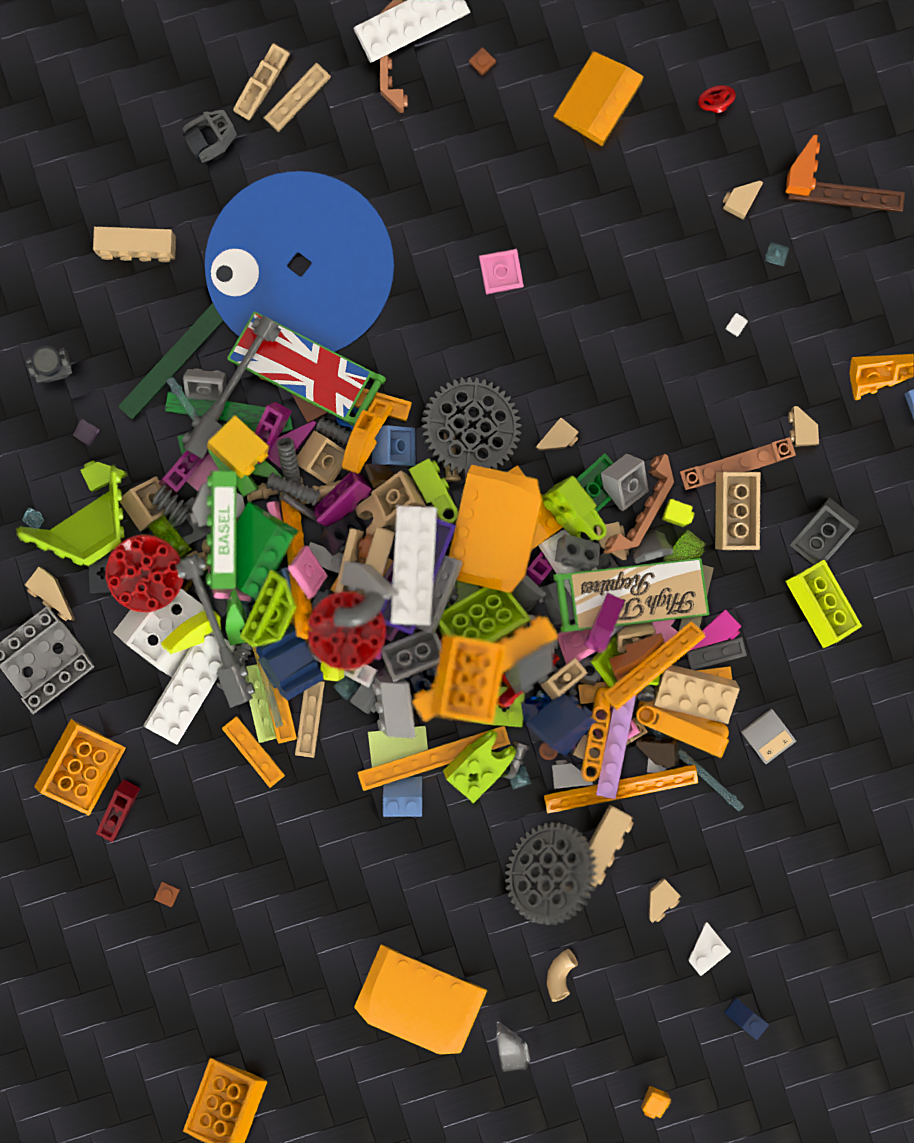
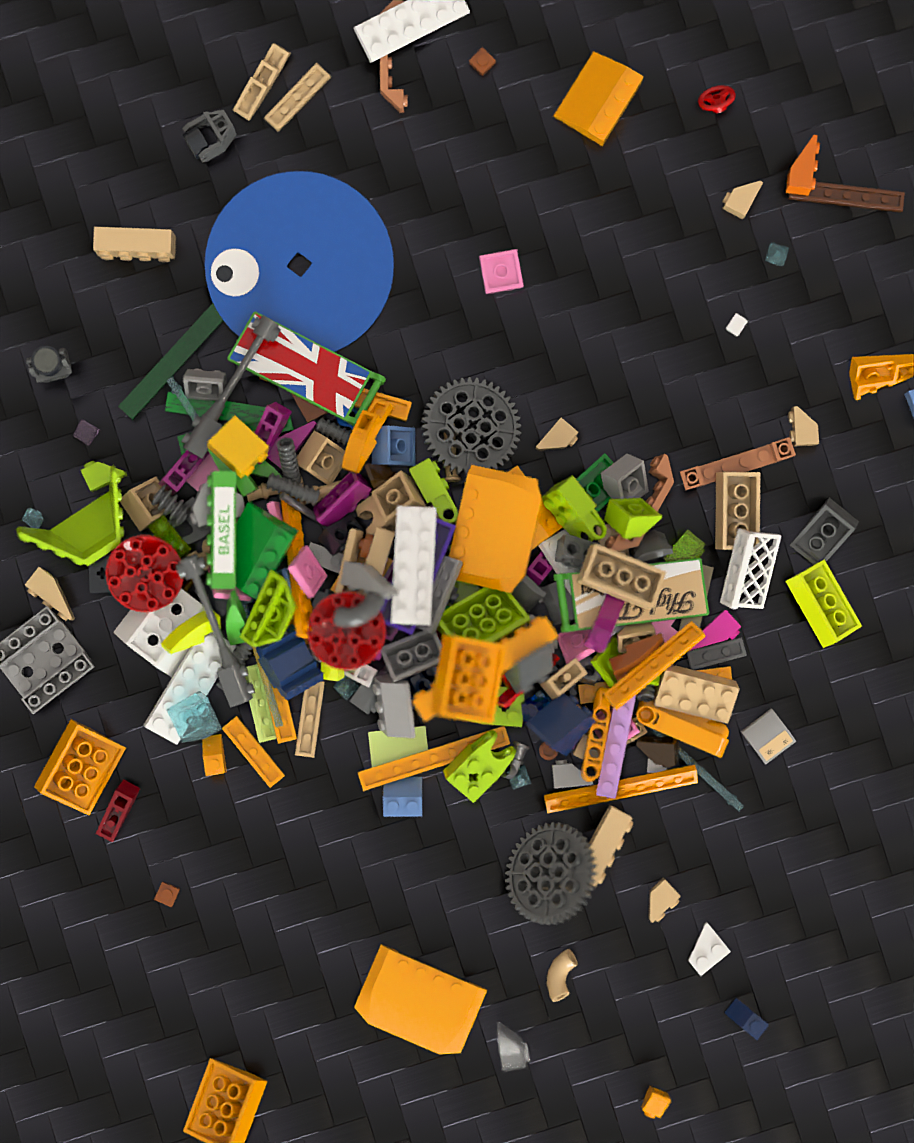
neon yellow brick [661,499,694,527] -> none
none -> clear light blue slope [166,691,222,743]
none -> light orange slope [202,734,227,776]
none -> tan brick [577,544,666,610]
none -> lime slope [604,498,662,539]
none -> white fence [720,529,781,609]

